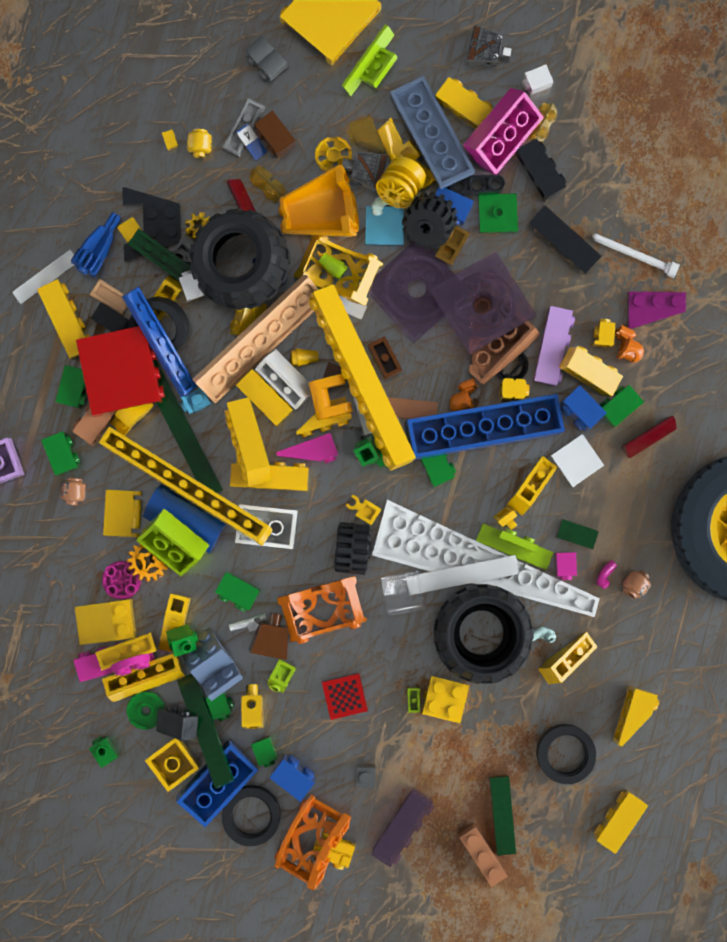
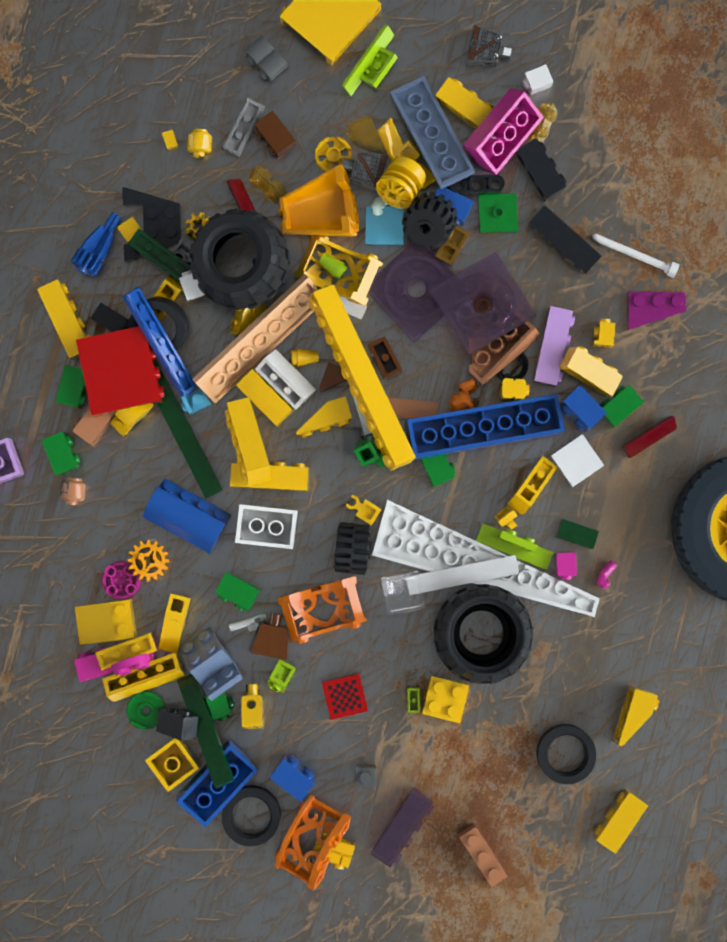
white sticker [12,250,74,304] -> none
green brick [89,736,120,768] -> none
light nougat tile [90,279,128,316] -> none
yellow brick [99,426,272,546] -> none
yellow piece [103,490,142,537] -> none
lime brick [136,509,209,576] -> none
green brick [166,624,198,657] -> none
sticker [236,124,267,160] -> none
green brick [251,736,278,768] -> none
dark pink slope [276,433,338,464] -> none
light orange connector [308,374,353,420] -> none
dark green tile [489,775,516,856] -> none
light aqua arm [532,626,556,643] -> none
yellow slope [538,632,597,684] -> none
orange piece [615,325,644,363] -> none
nougat head [622,570,651,599] -> none

